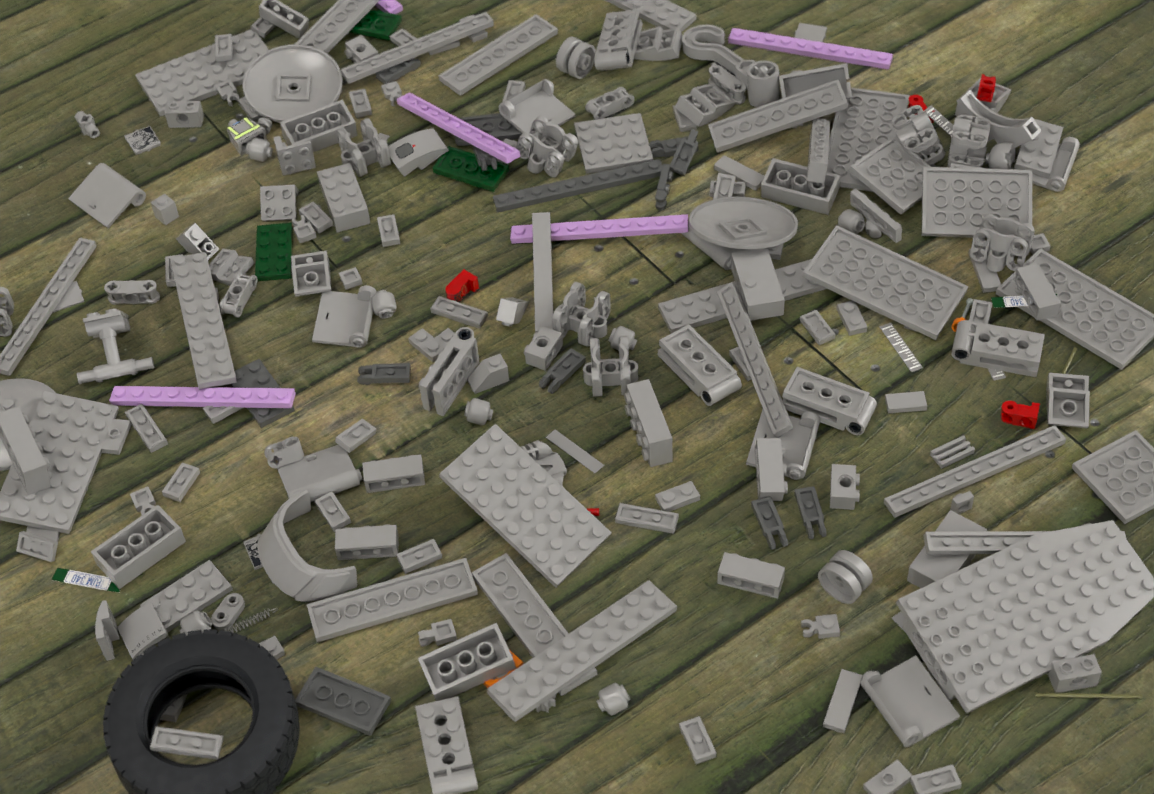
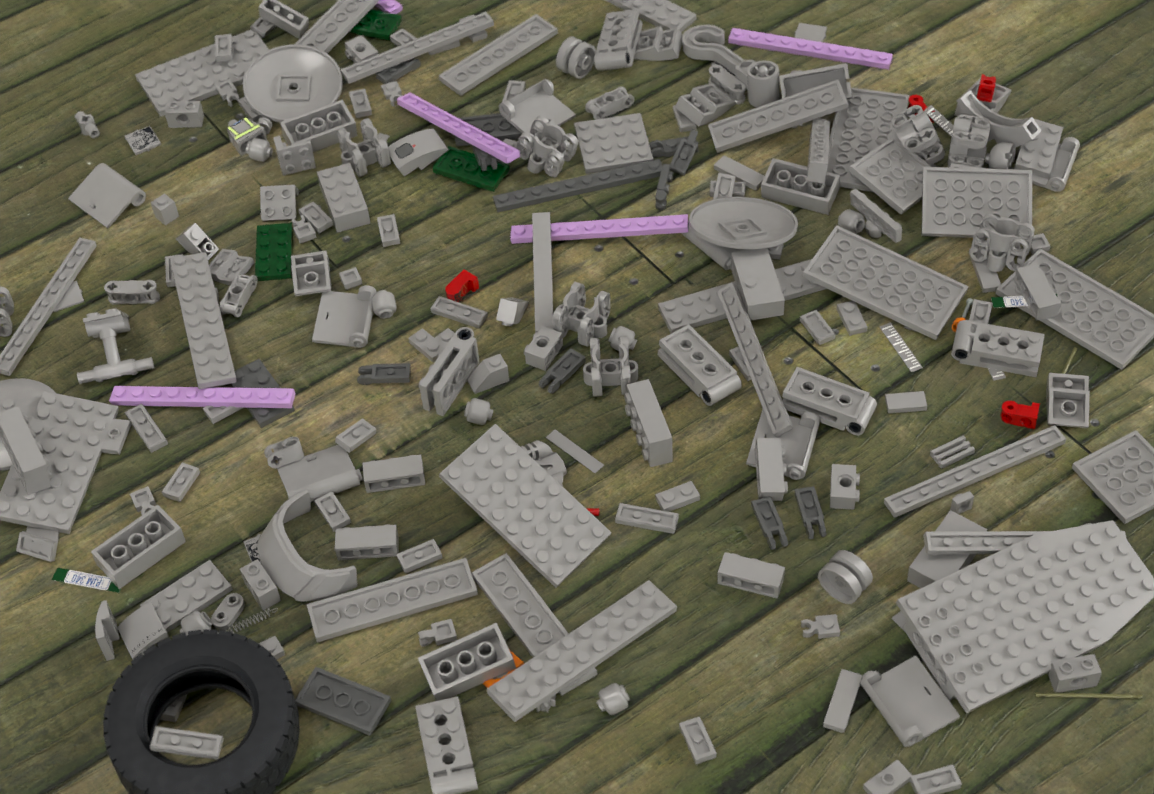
none -> light grey brick [240,559,281,610]

